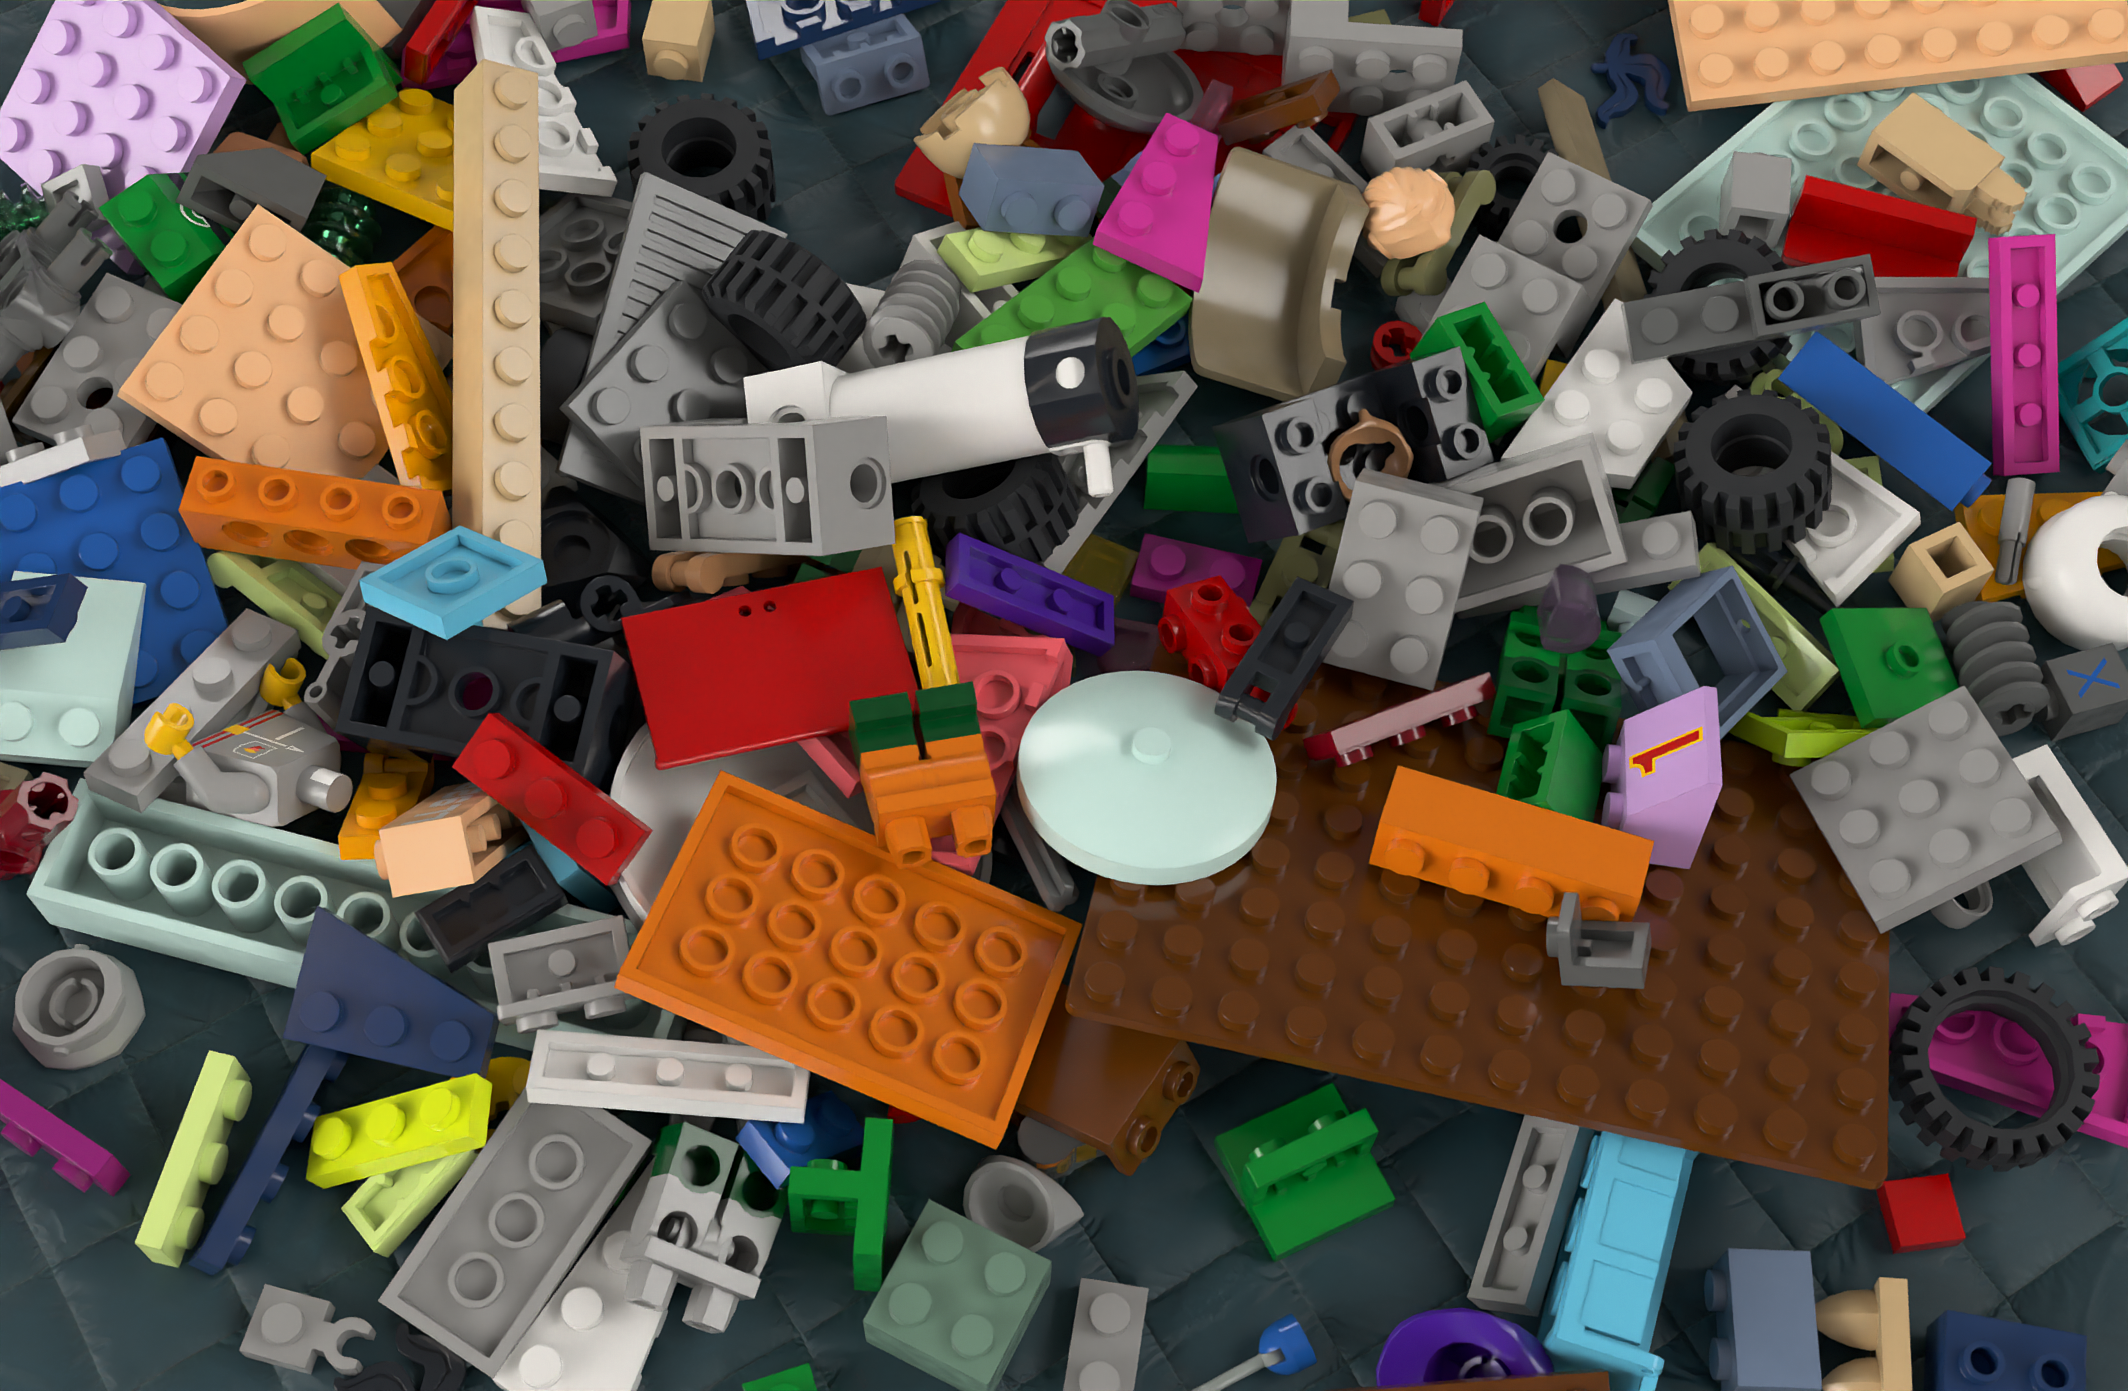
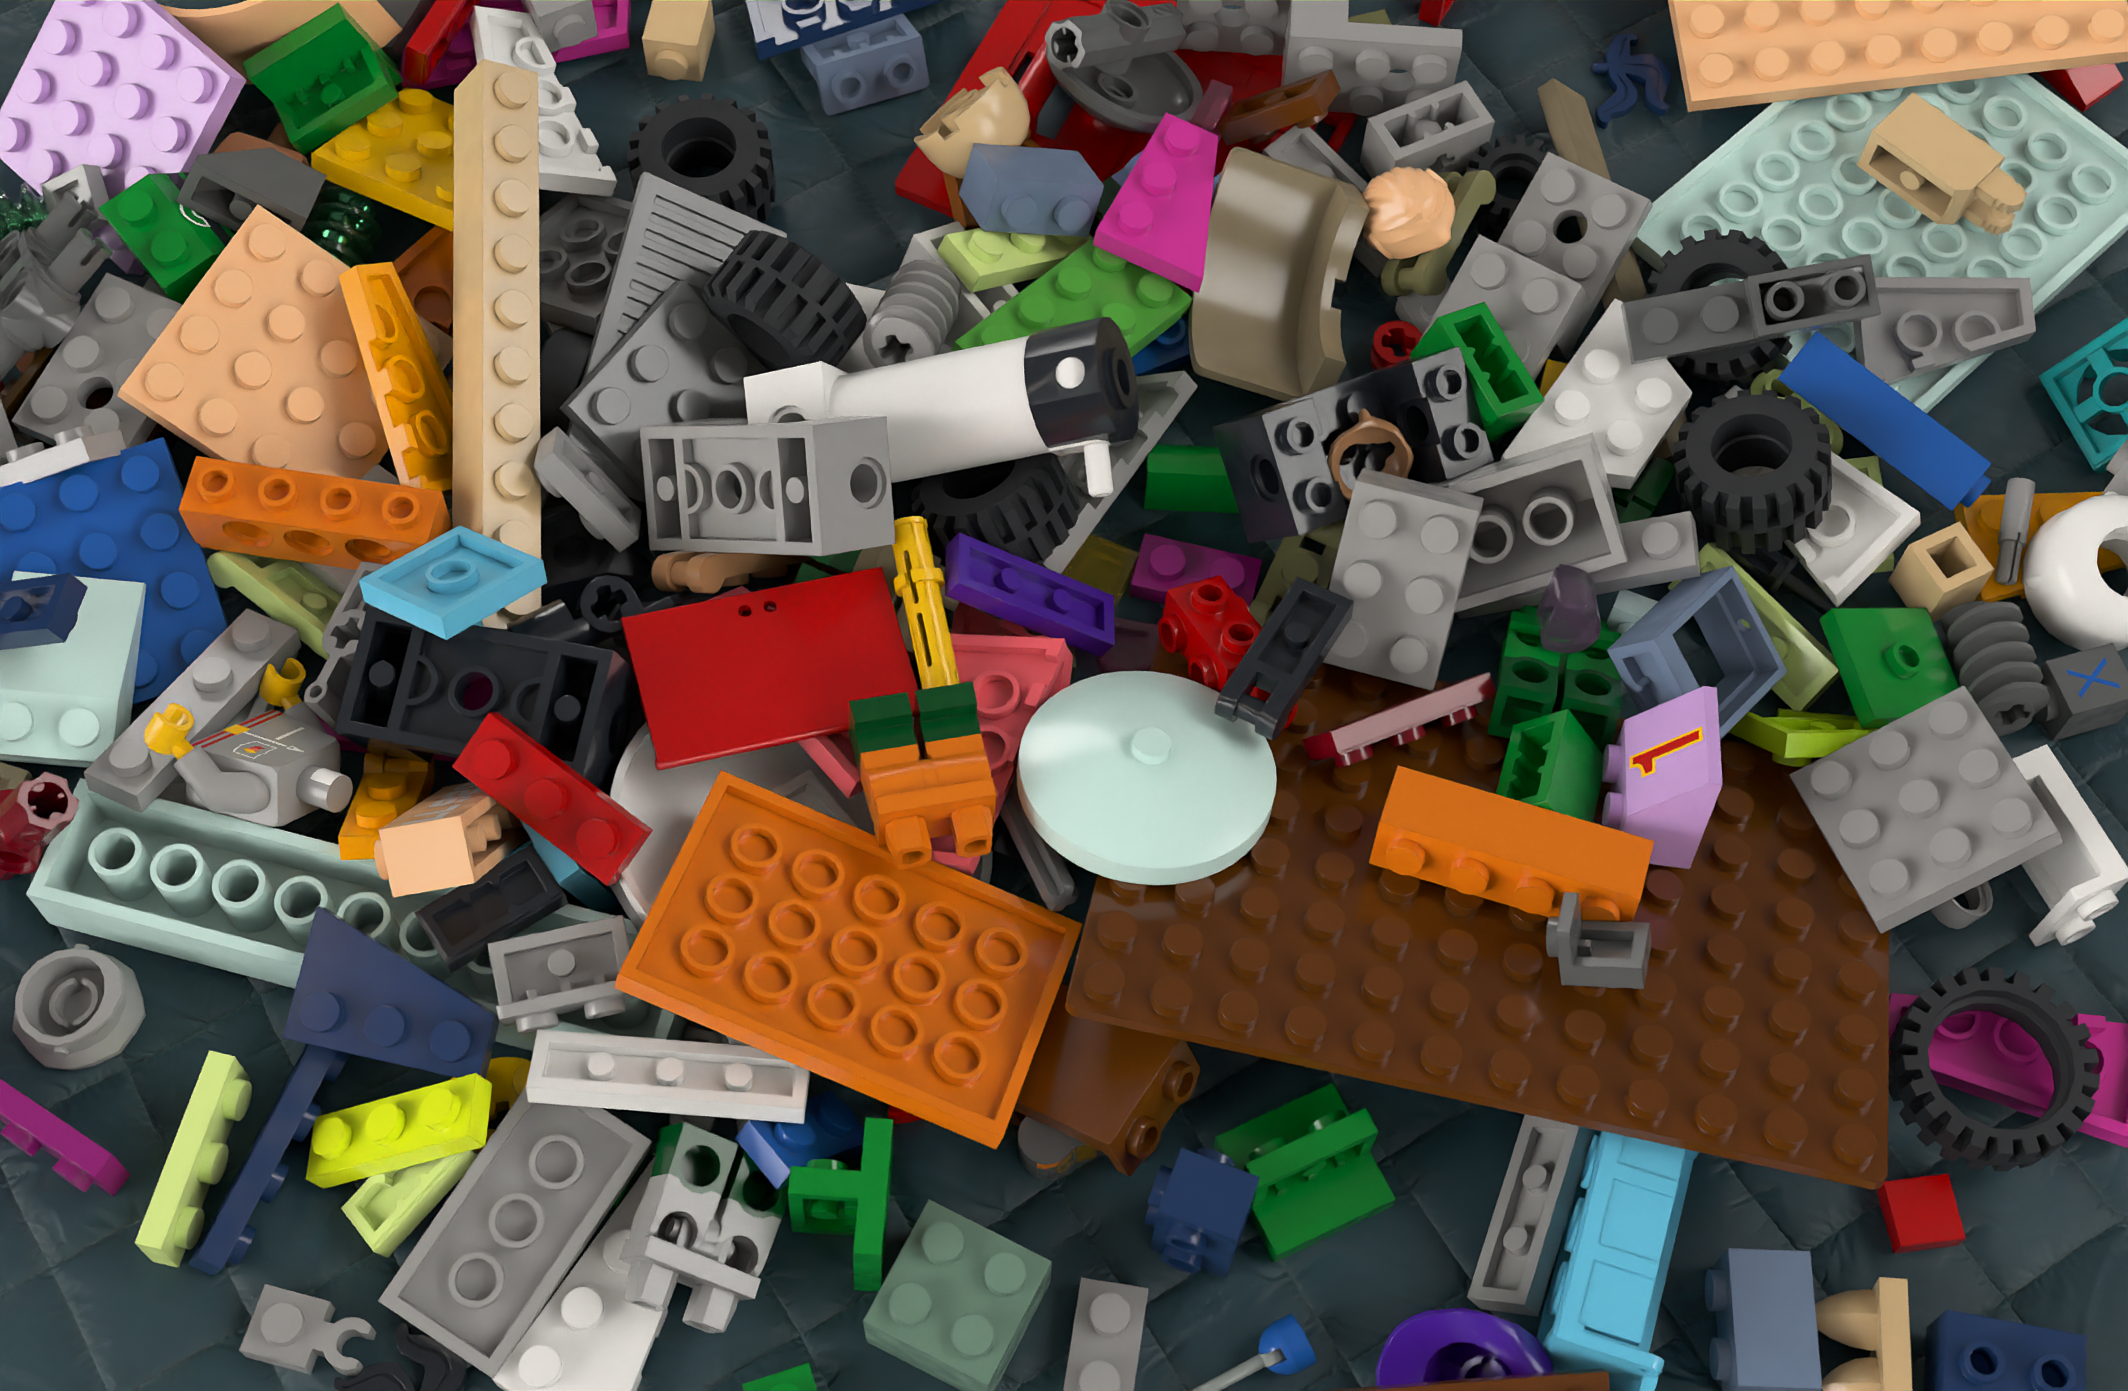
light grey piece [963,1155,1084,1252] -> none
light grey brick [1719,151,1792,248] -> none
red panel [1781,175,1977,277] -> none
dark pink plate [1988,234,2060,476] -> none
none -> light grey plate [534,426,642,552]
none -> dark blue brick [1144,1148,1260,1278]

